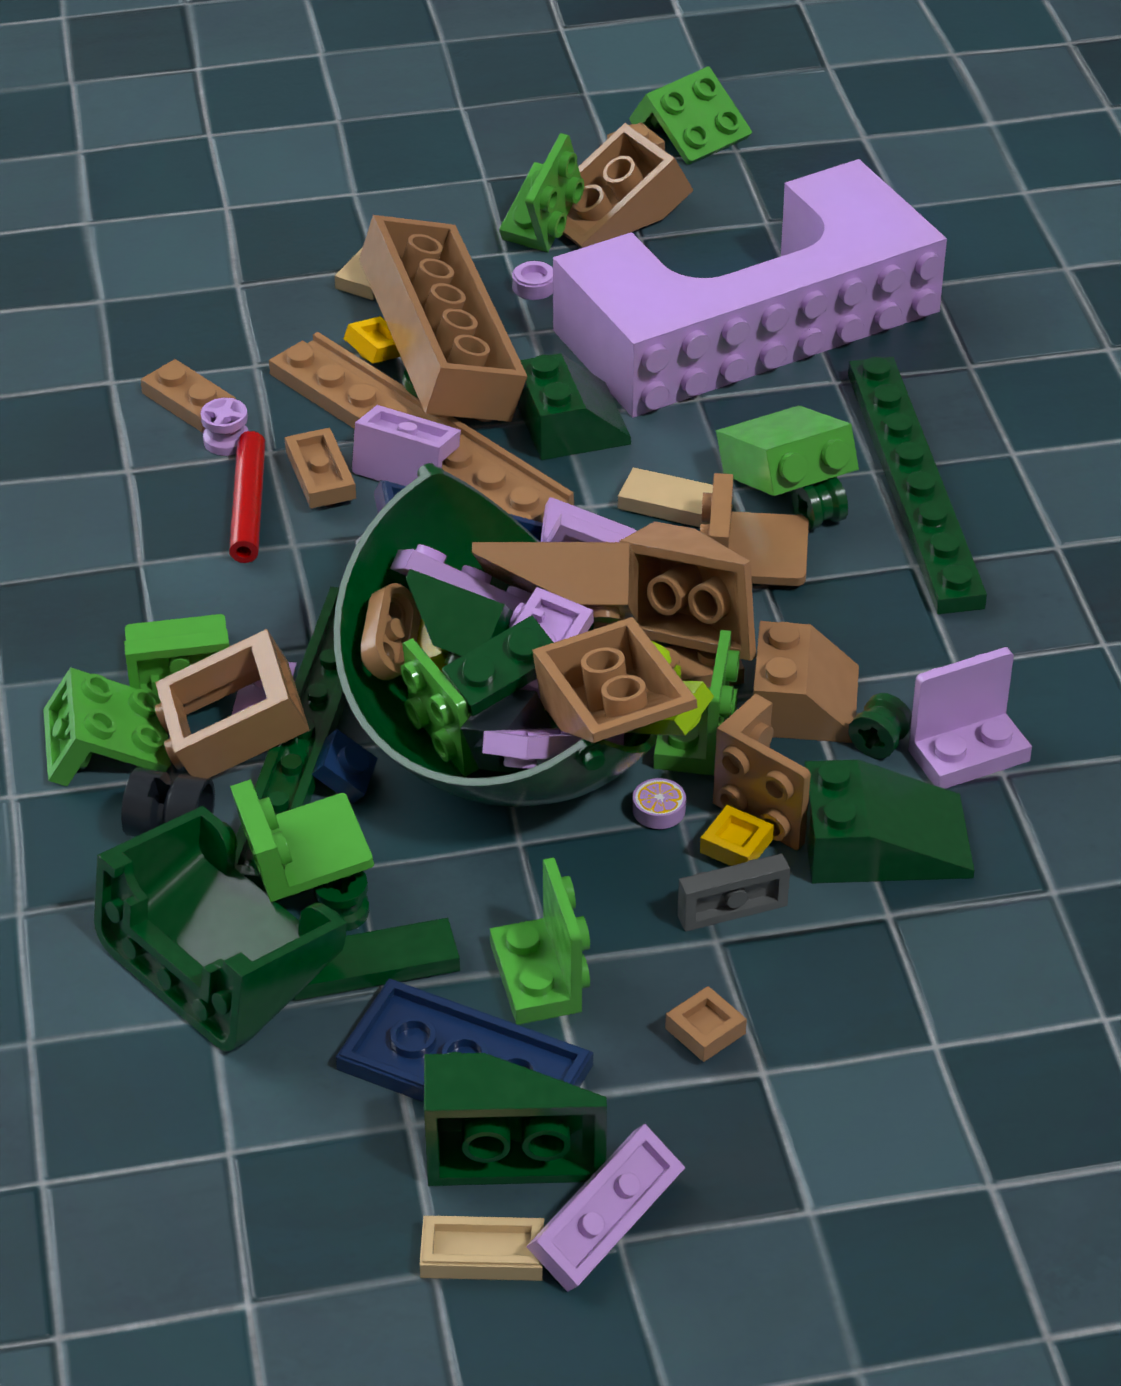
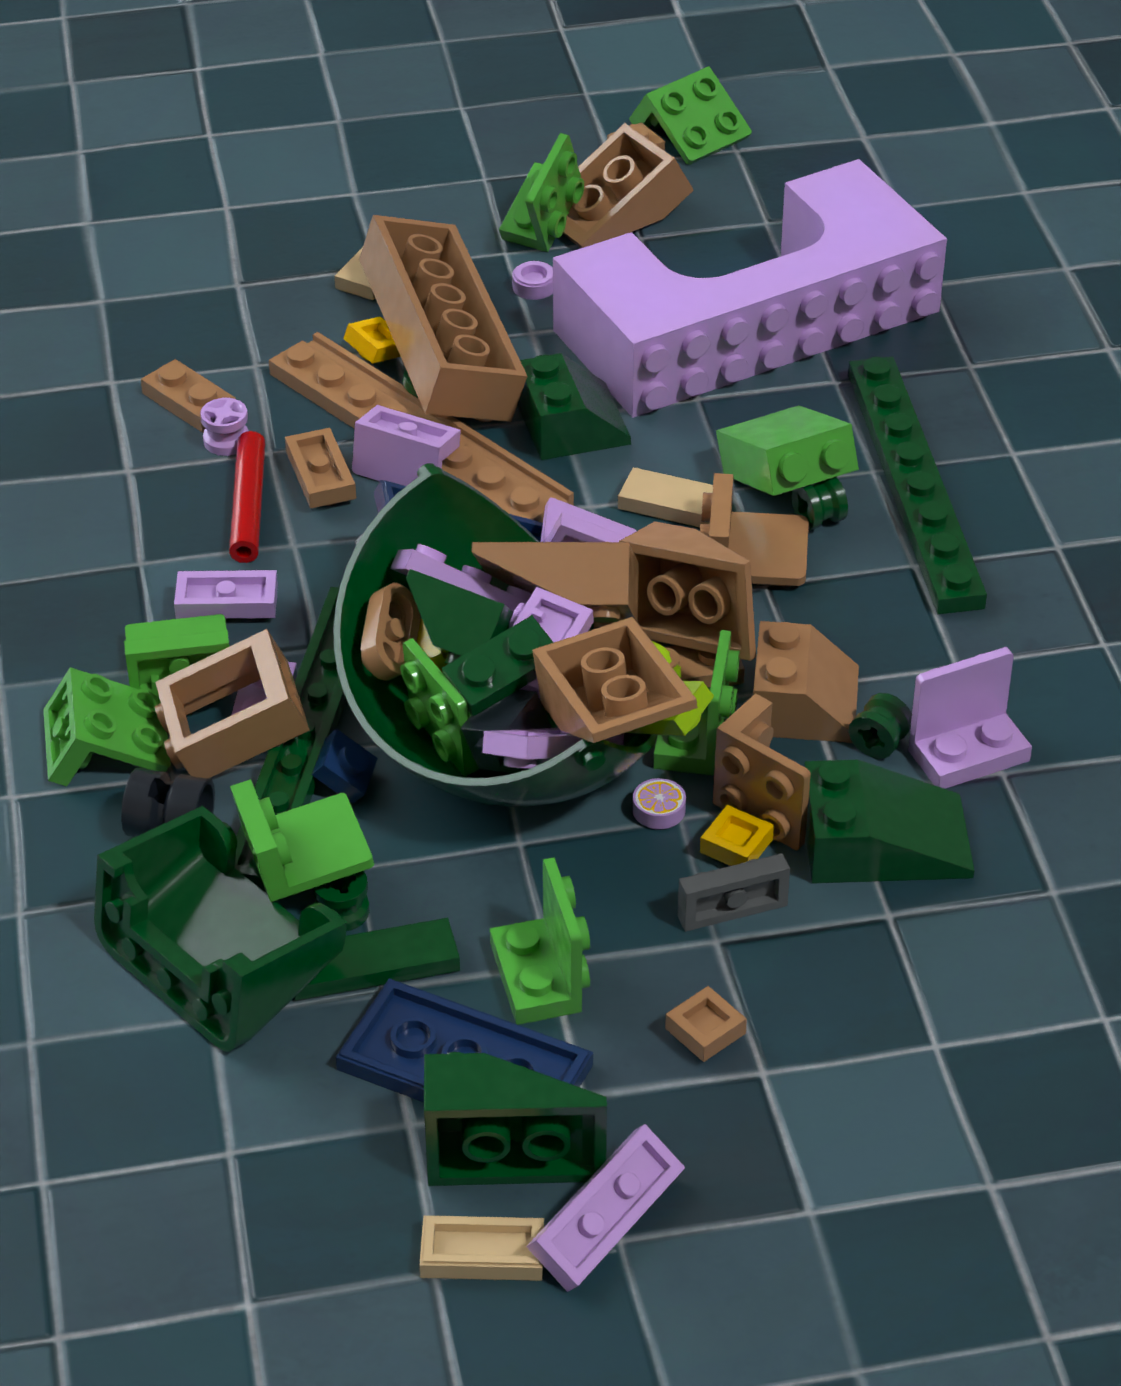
none -> lavender plate [174,570,278,619]

